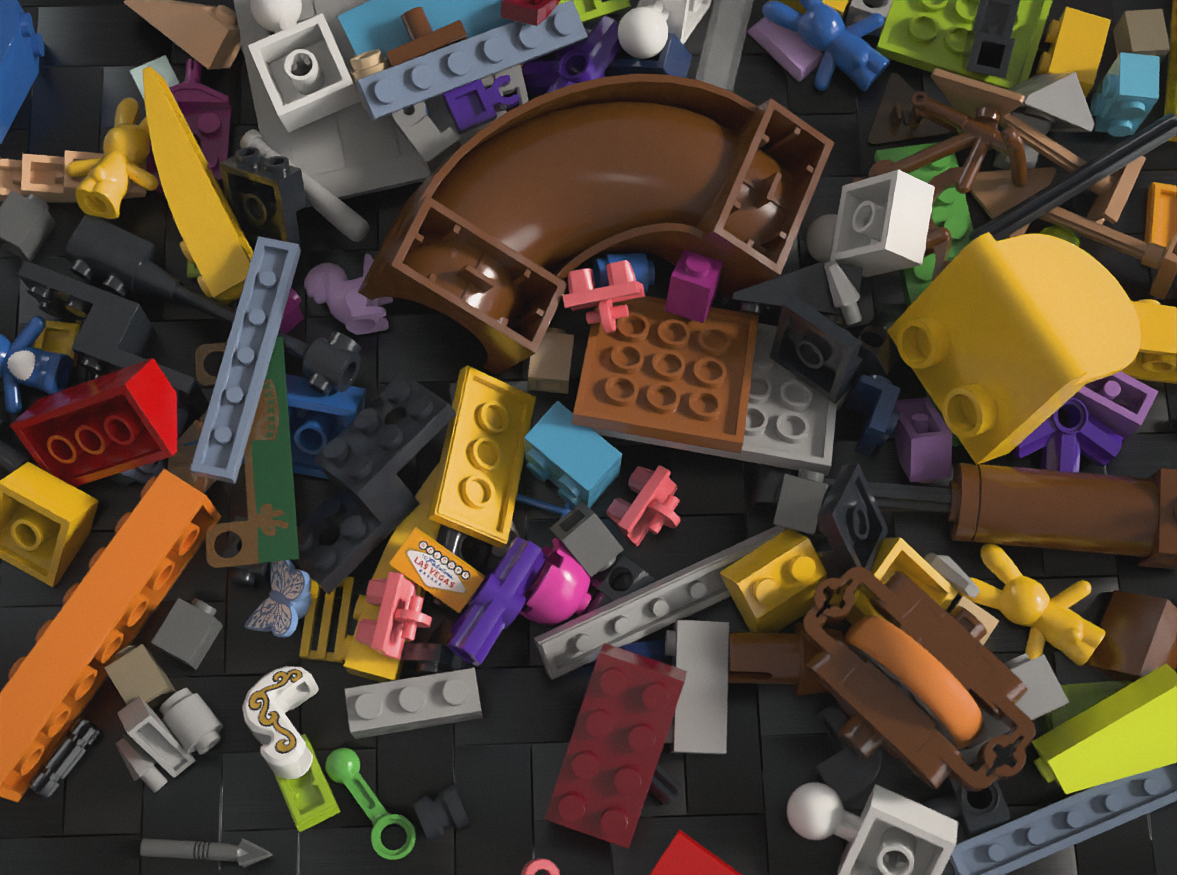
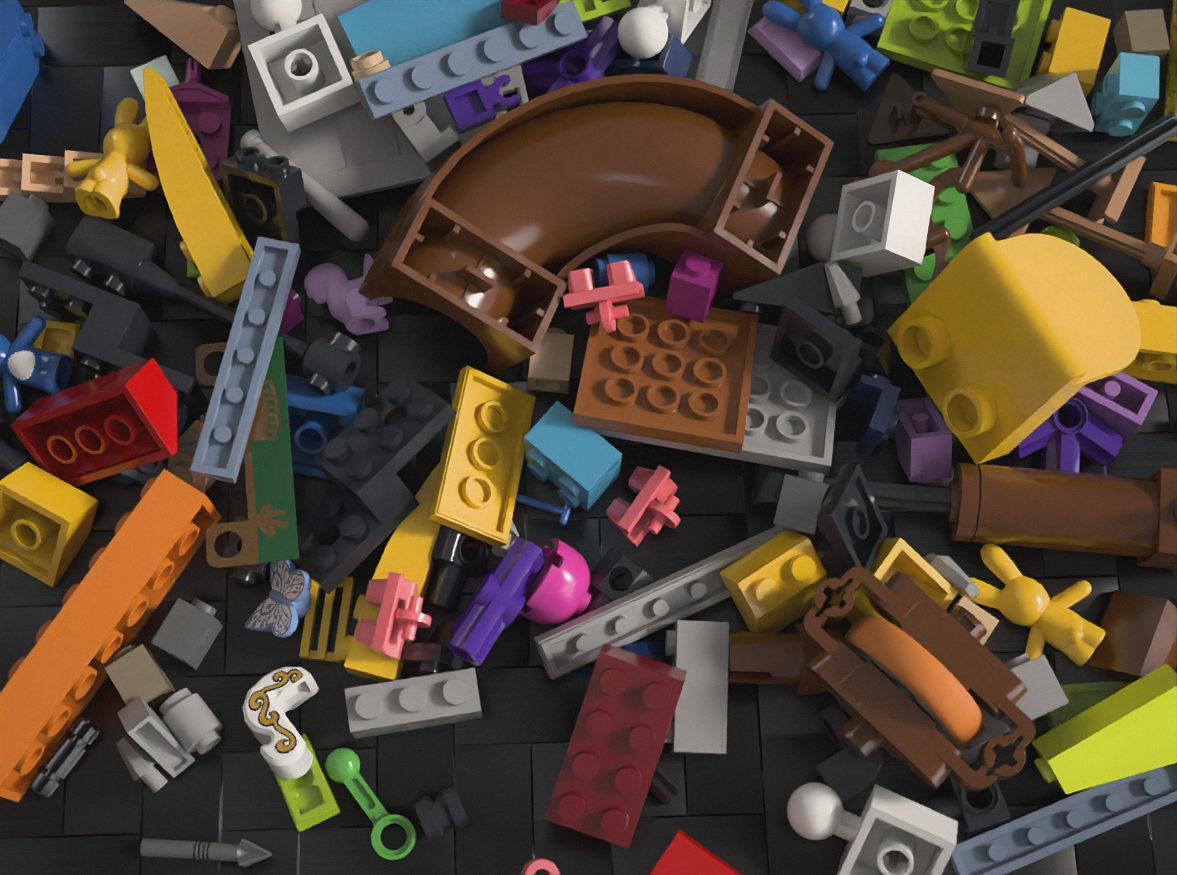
reddish brown tile [386,7,468,67] -> none
tile [389,527,485,613] -> none
dark grey brick [550,501,624,577] -> none

